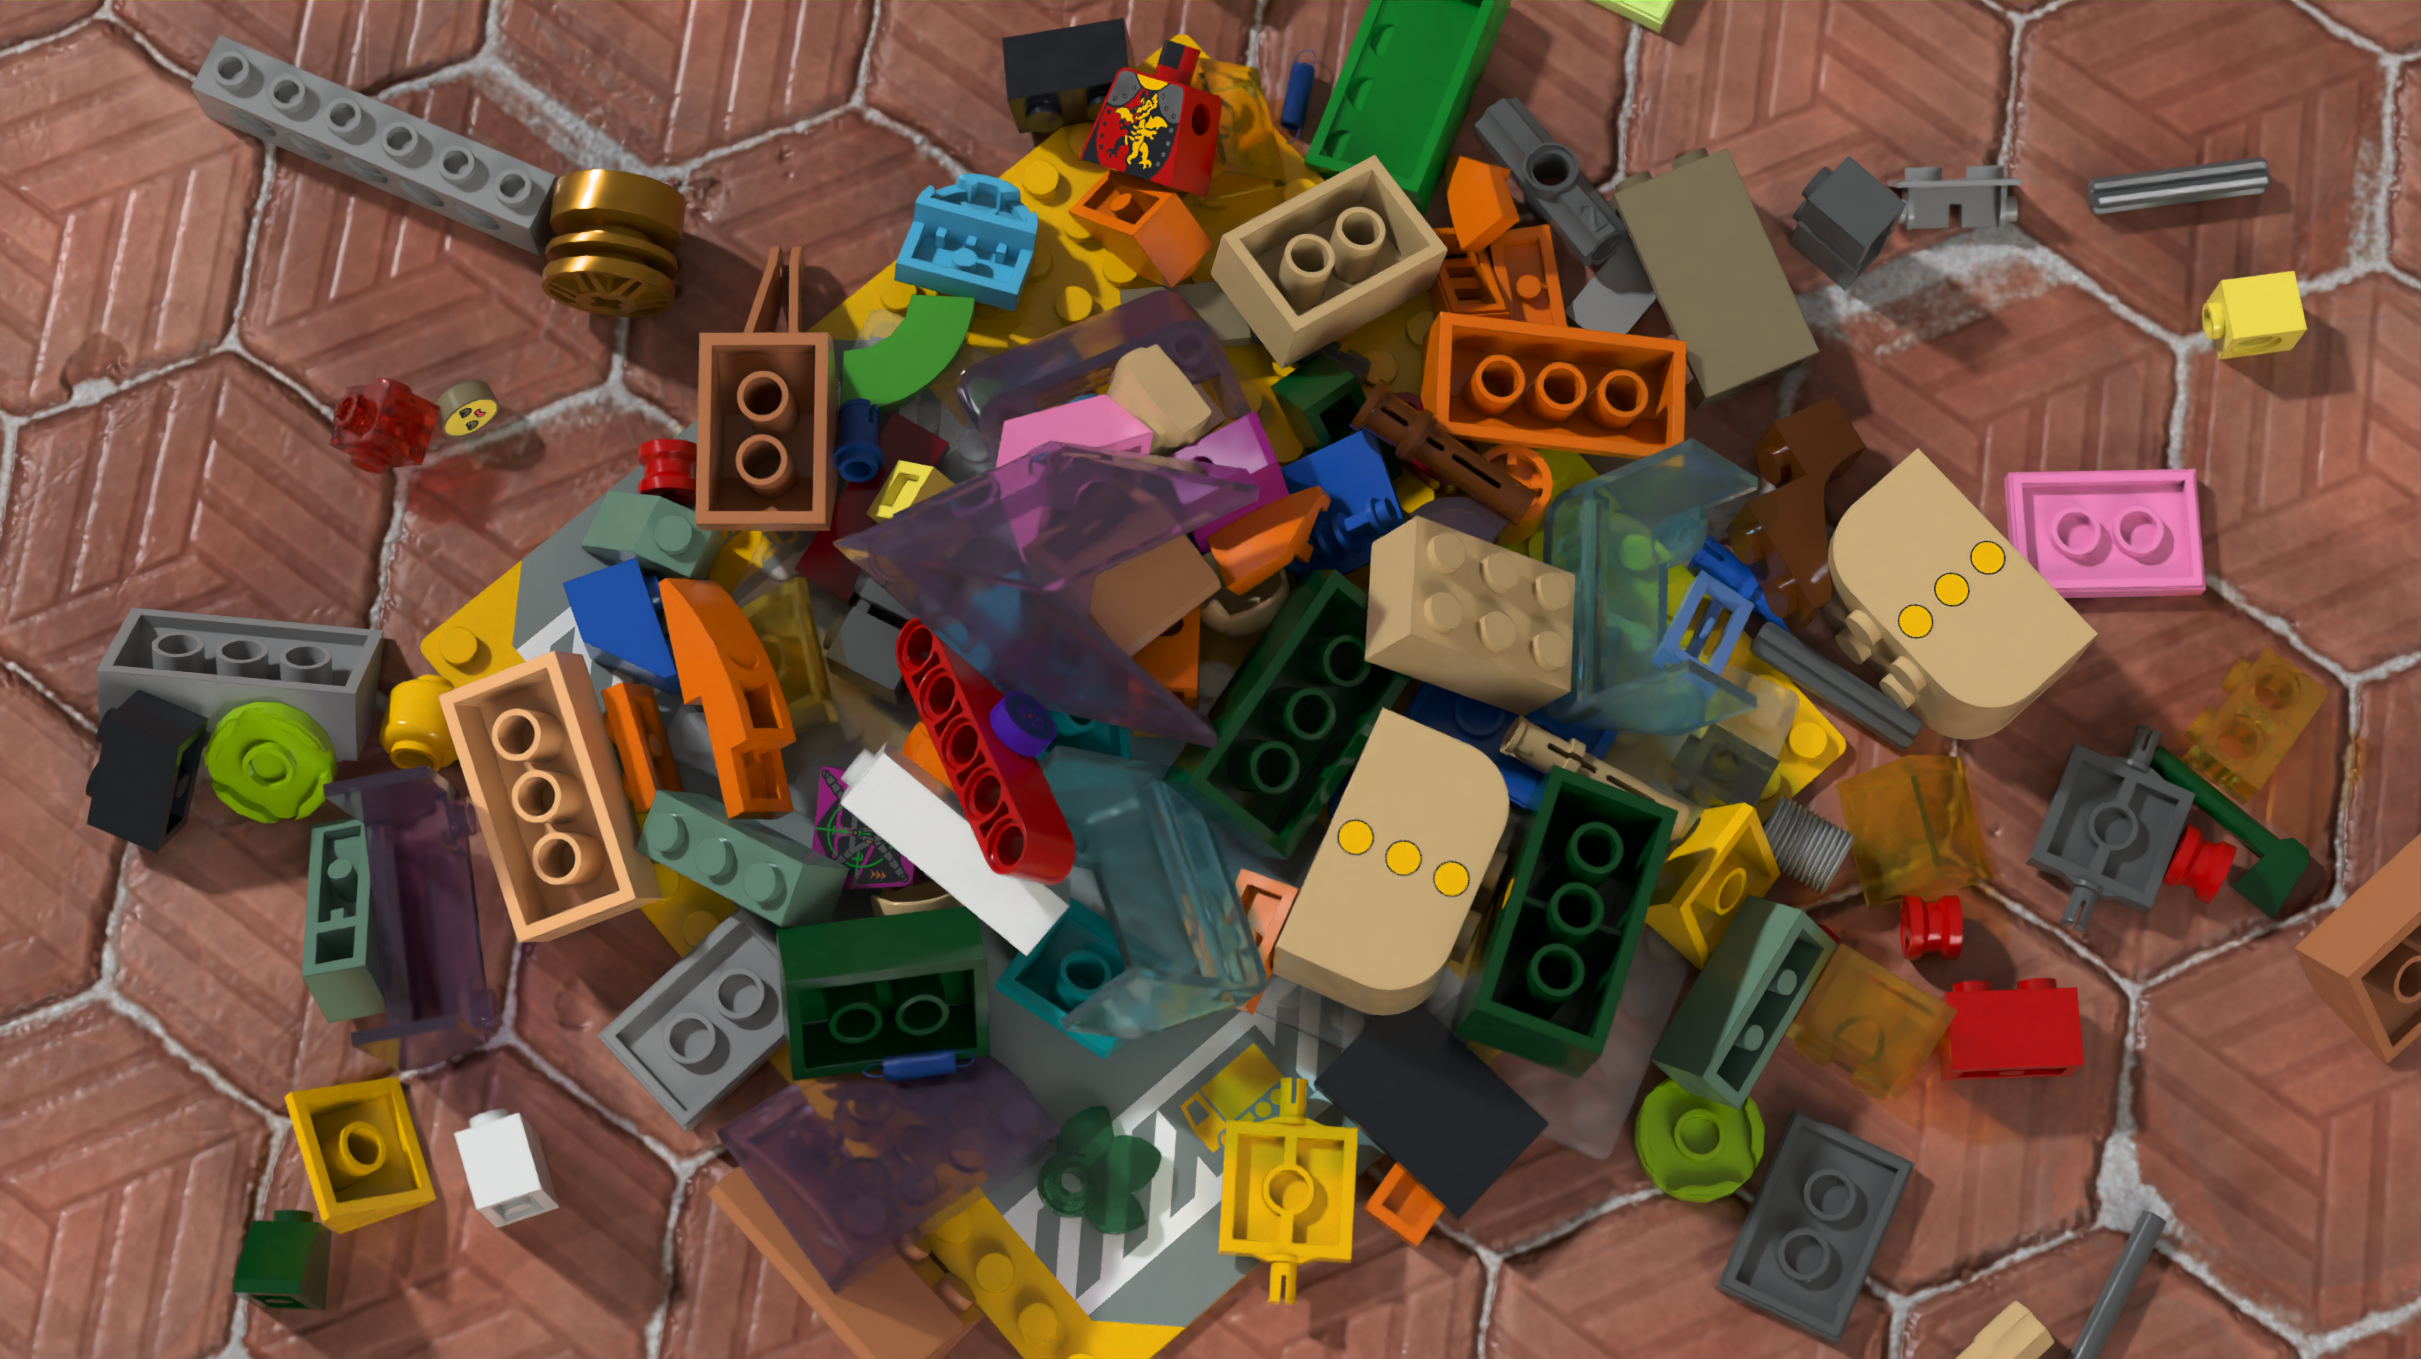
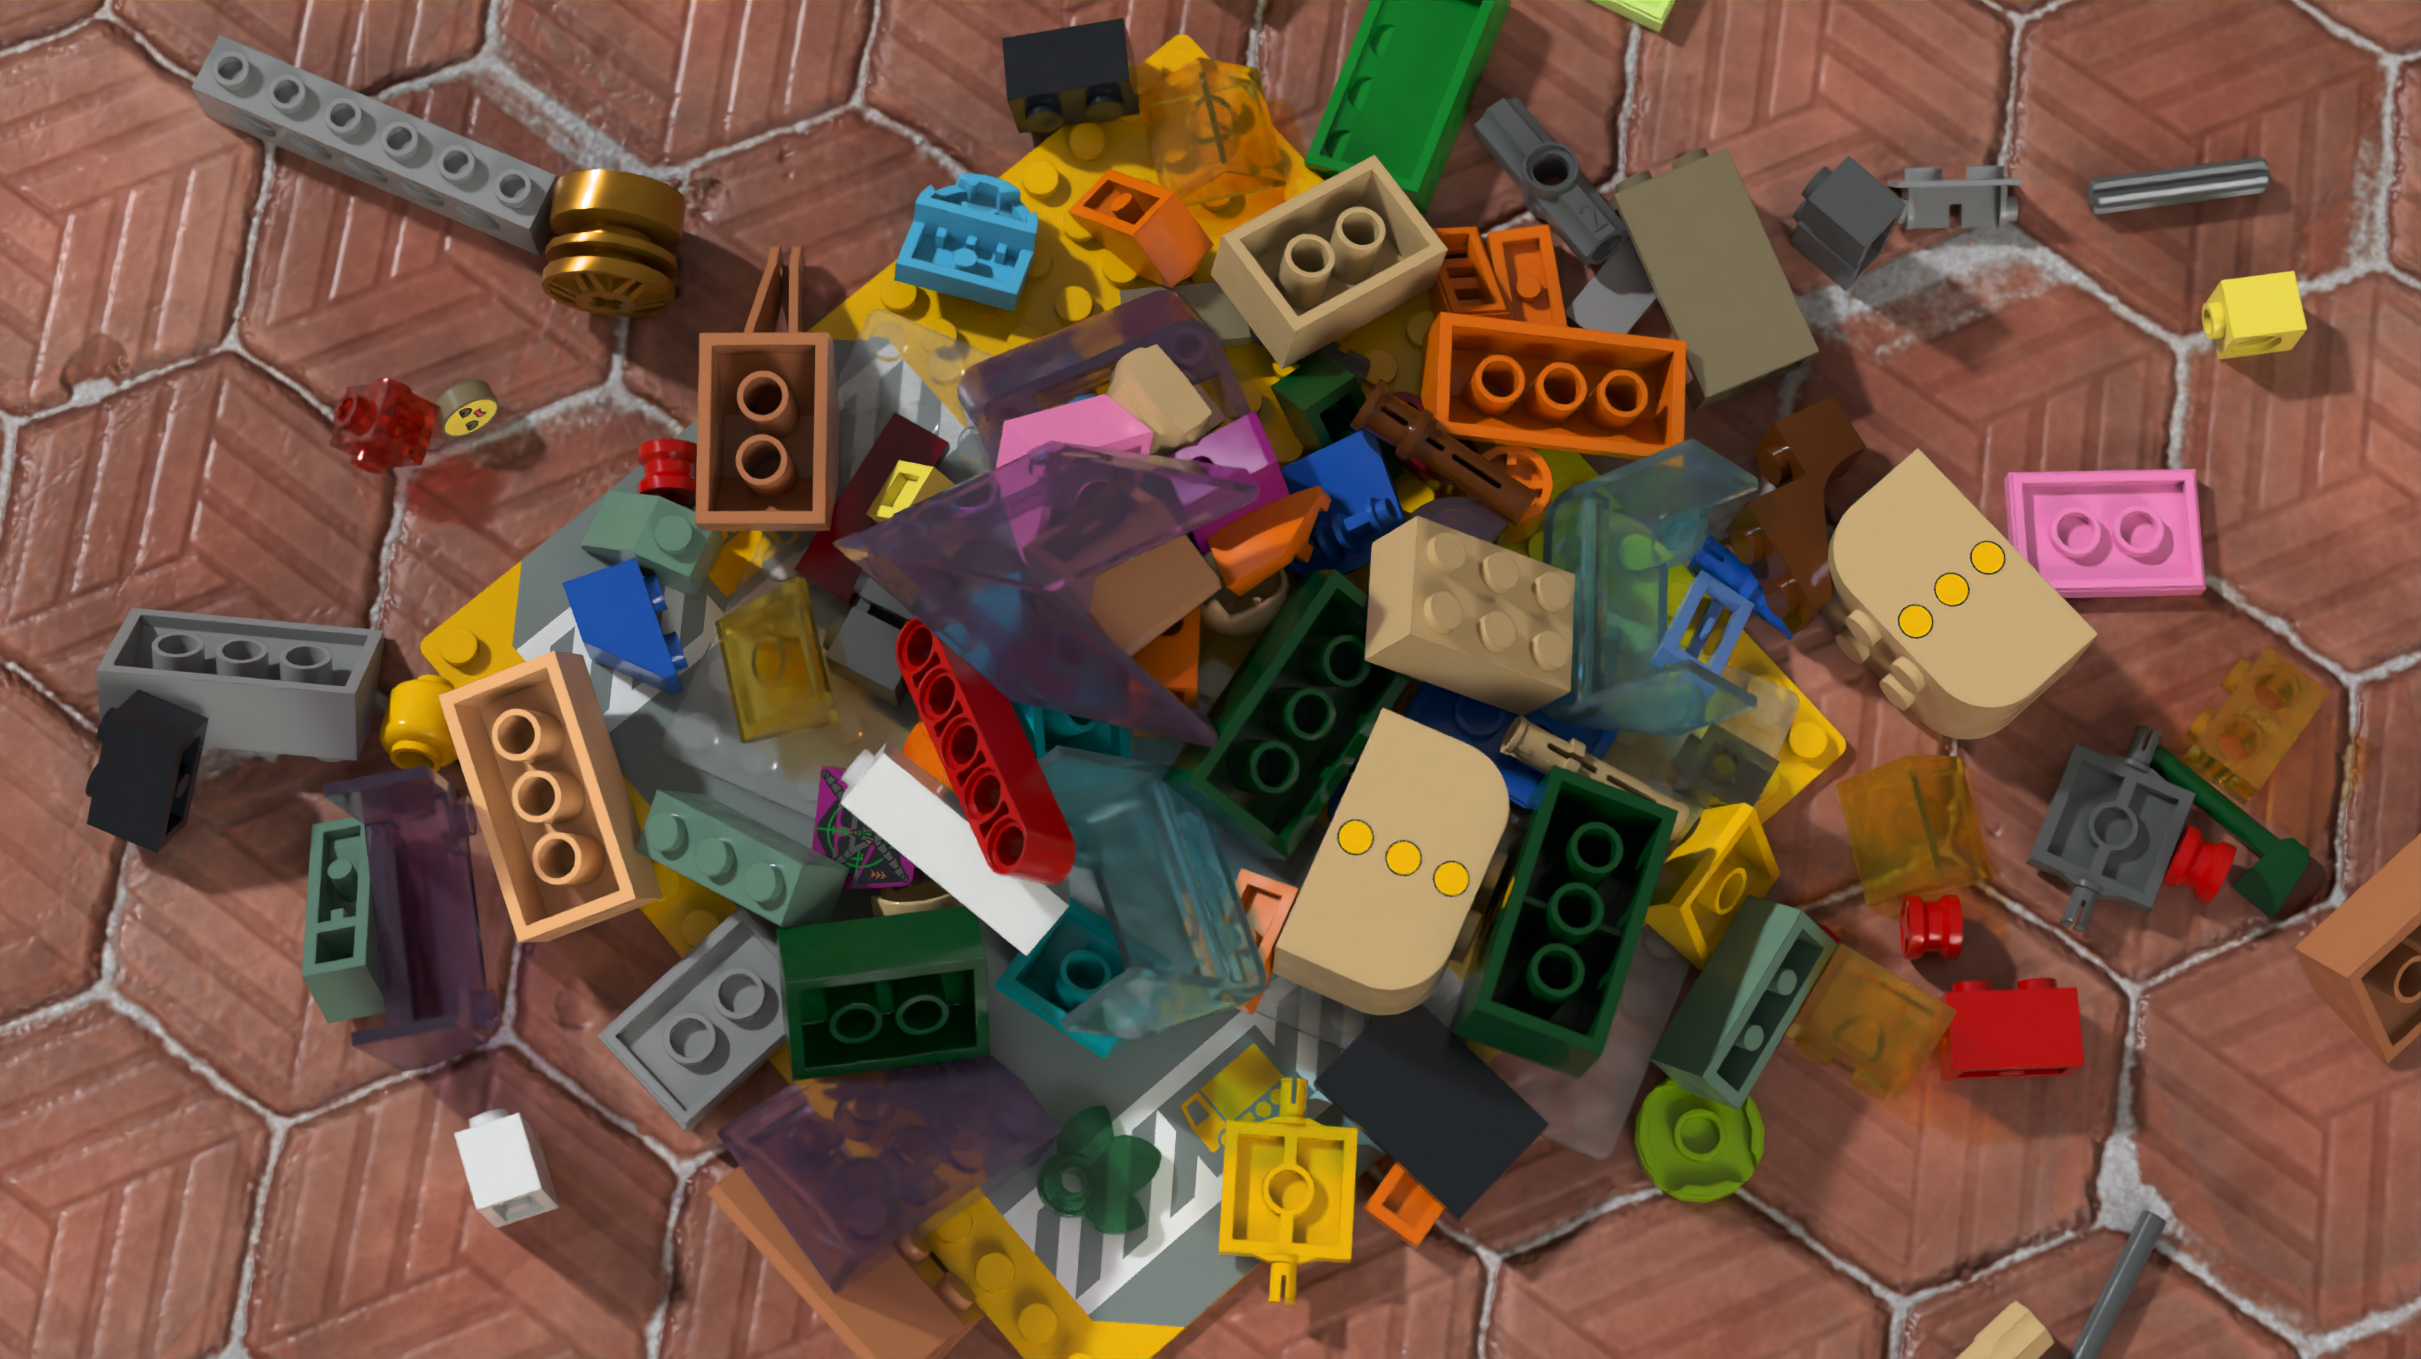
lime tile [204,701,337,823] -> none
dark green slope [232,1210,332,1310] -> none
yellow slope [284,1077,436,1235] -> none
orange plate [601,682,684,814] -> none
orange slope [658,578,797,820] -> none
blue pin [833,398,884,482] -> none
bright green tile [839,294,976,416] -> none
blue piece [863,1047,975,1082] -> none
dark purple tile [989,691,1057,757] -> none
torso [1080,40,1223,197] -> none
blue piece [1279,49,1316,144] -> none
orange slope [1446,154,1520,253] -> none
dark grey tile [1715,1109,1915,1345] -> none
dark grey axle [1749,622,1923,750] -> none
light grey piece [1763,795,1855,895] -> none

